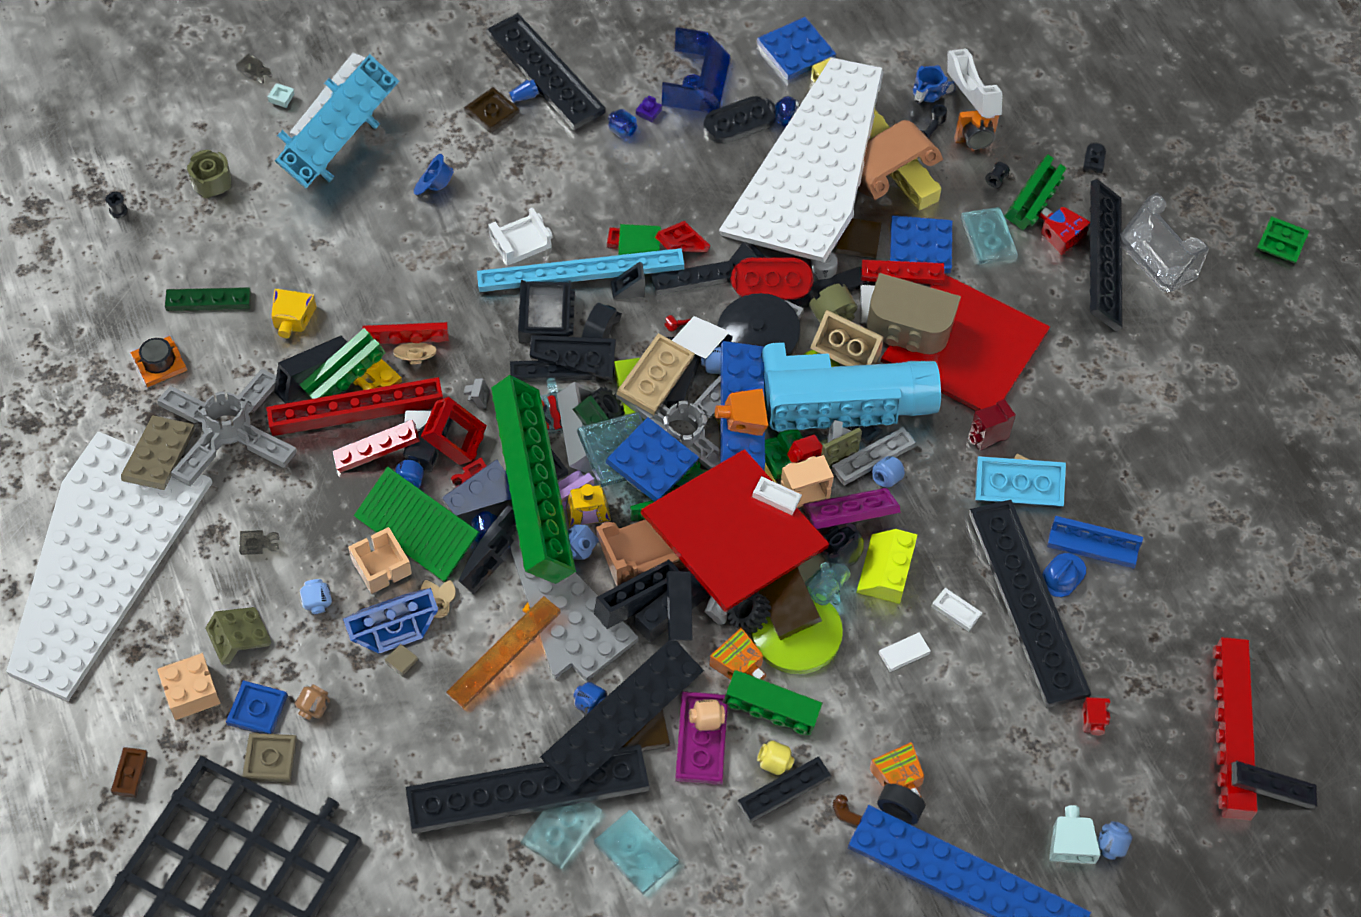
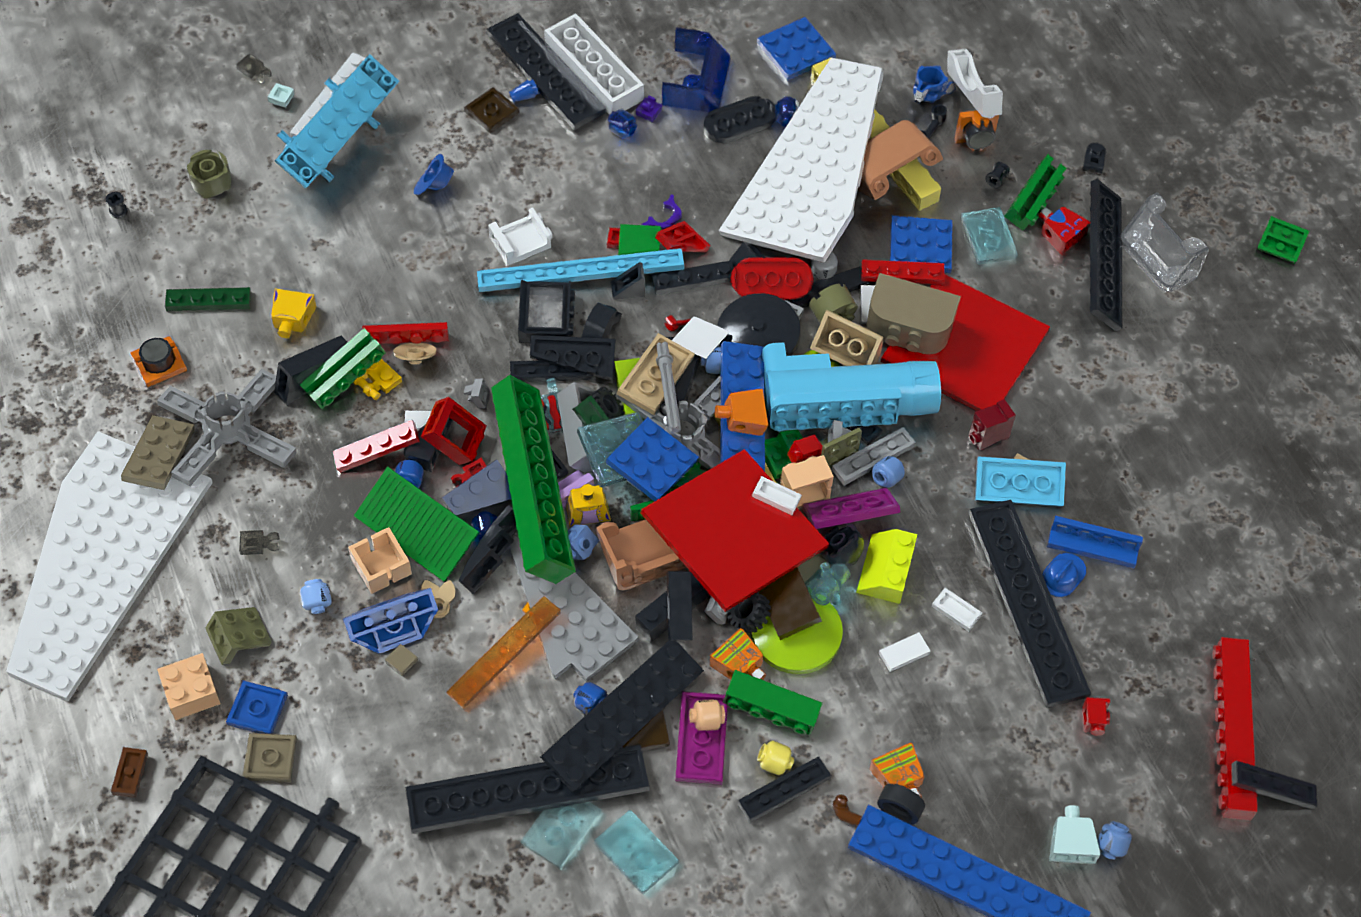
red brick [266,377,443,436] -> none
medium nougat head [295,684,330,721] -> none
black brick [594,559,679,629] -> none
dark brown tile [836,218,882,259] -> none
none -> white brick [544,14,644,118]
none -> dark purple helmet [642,195,682,230]
none -> light grey axle [656,341,681,433]

